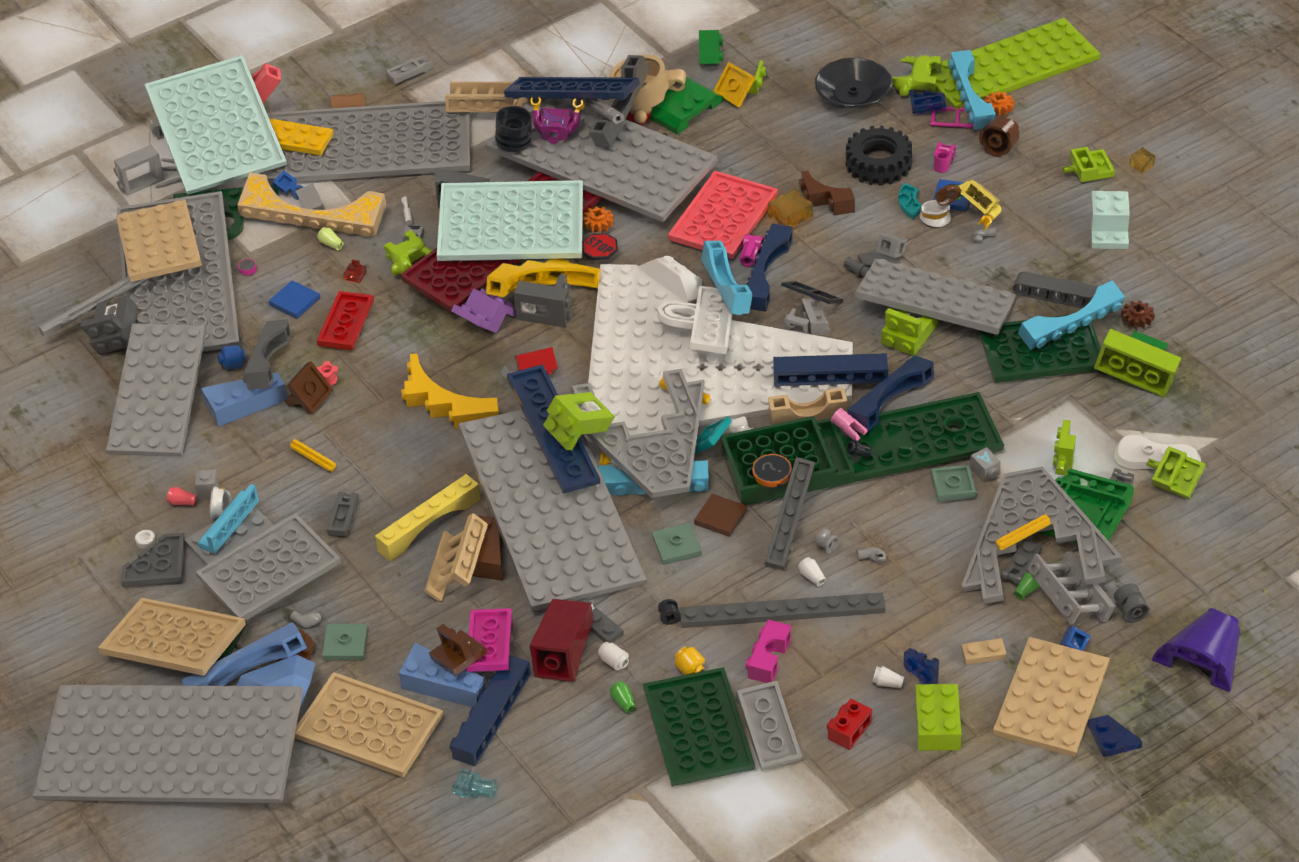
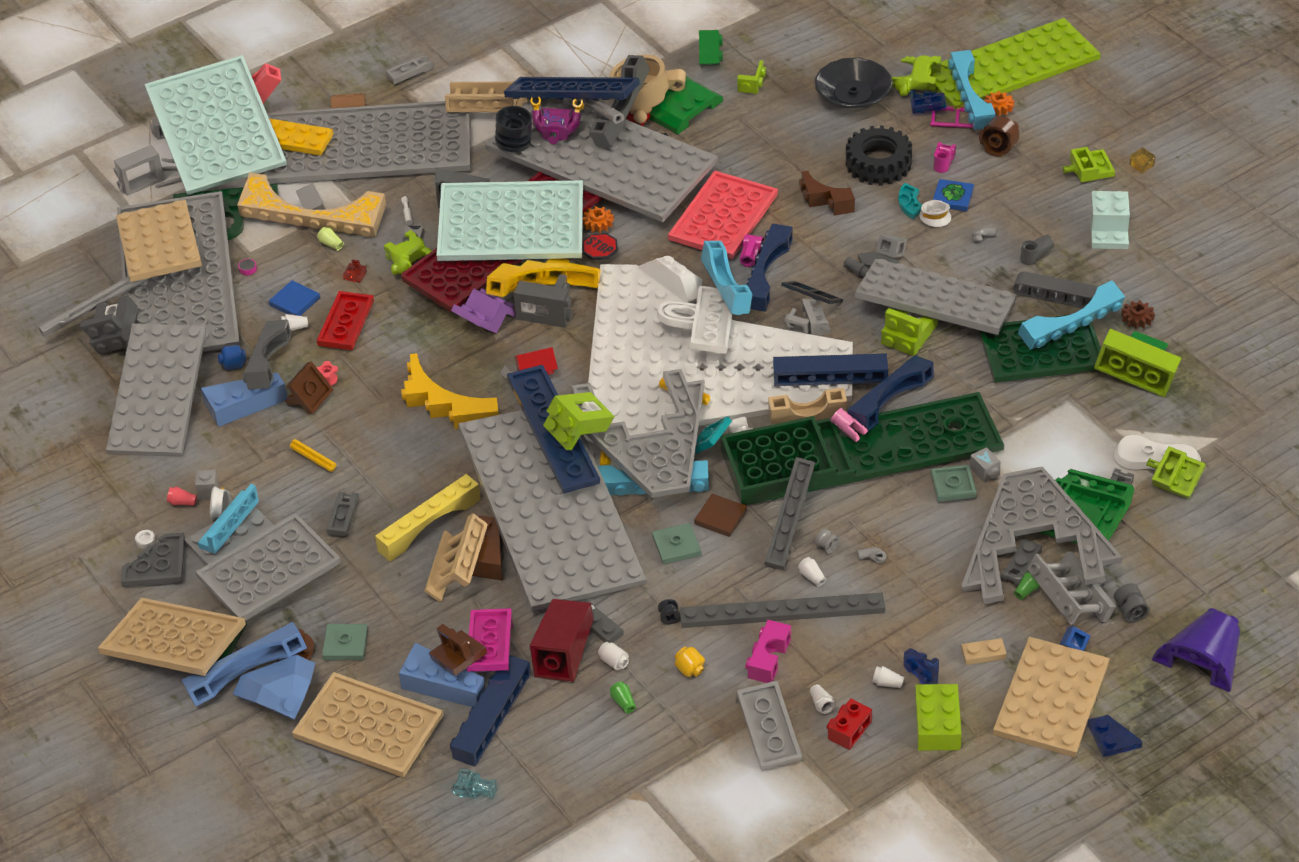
light grey plate [33,685,303,803] -> none
blue plate [273,170,303,200] -> none
light grey arm [290,611,321,628] -> none
dark green plate [643,667,755,787] -> none
yellow tile [713,62,756,107] -> none
black tile [752,454,792,487] -> none
clear yellow hips [767,188,813,227] -> none
black pin [846,440,872,458] -> none
light yellow torso [935,179,1001,230] -> none
yellow axle [995,514,1051,550] -> none
lime plate [1052,419,1076,476] -> none
none -> white cone [281,314,308,331]
none -> white cone [810,685,835,714]
none -> dark grey piece [1020,234,1054,265]

